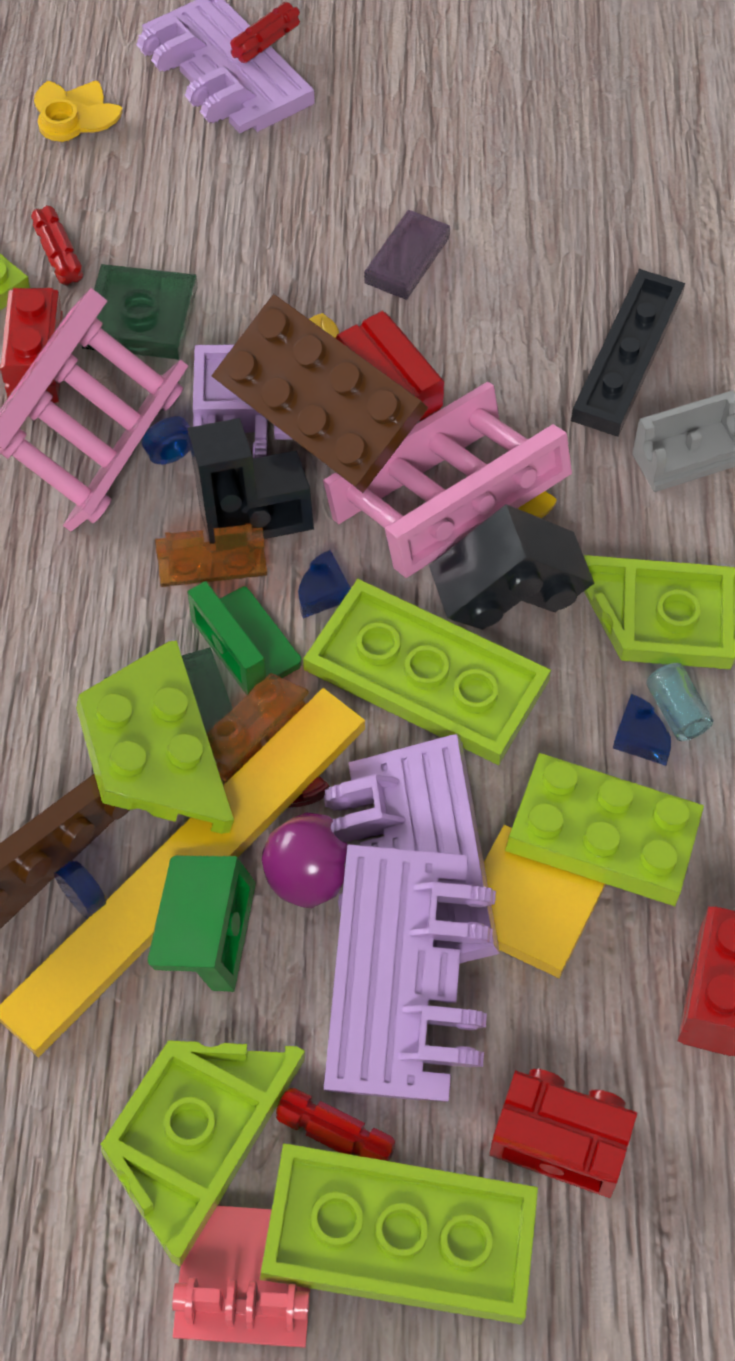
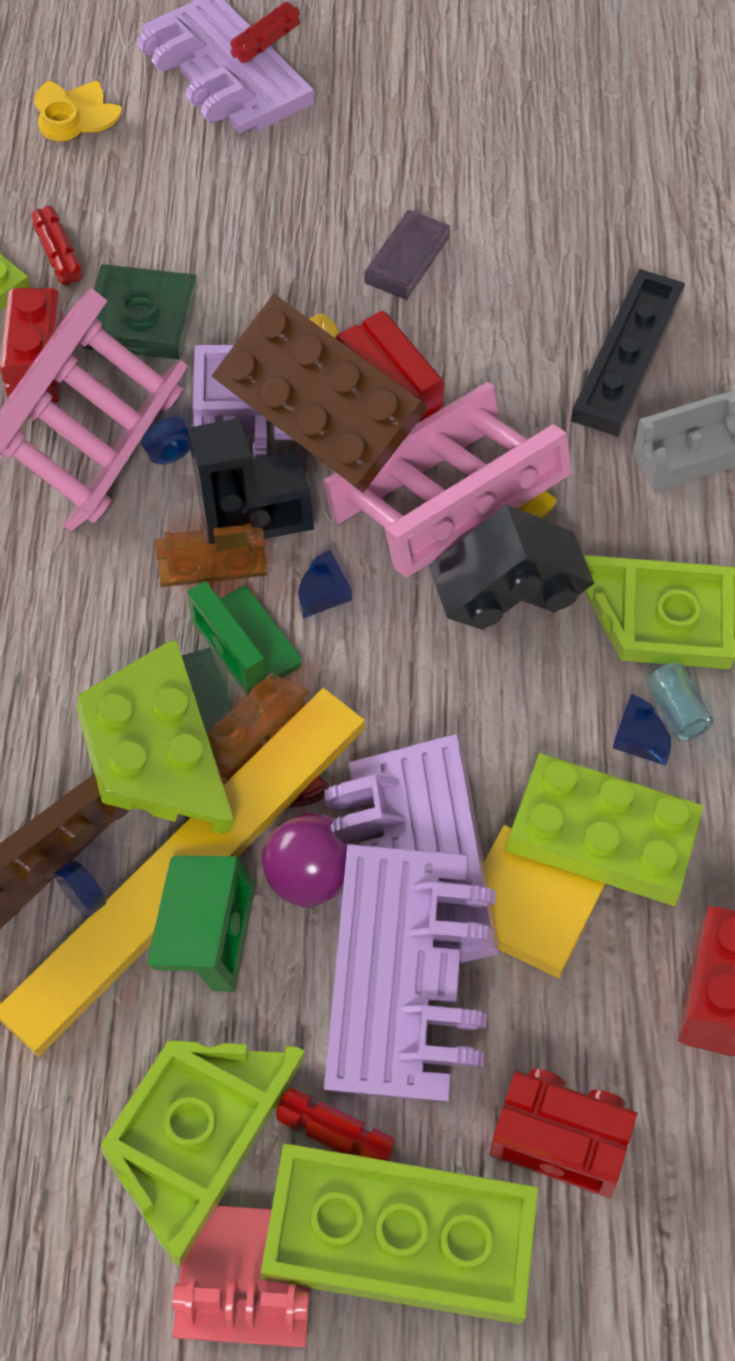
lime plate [303,579,551,766] -> none

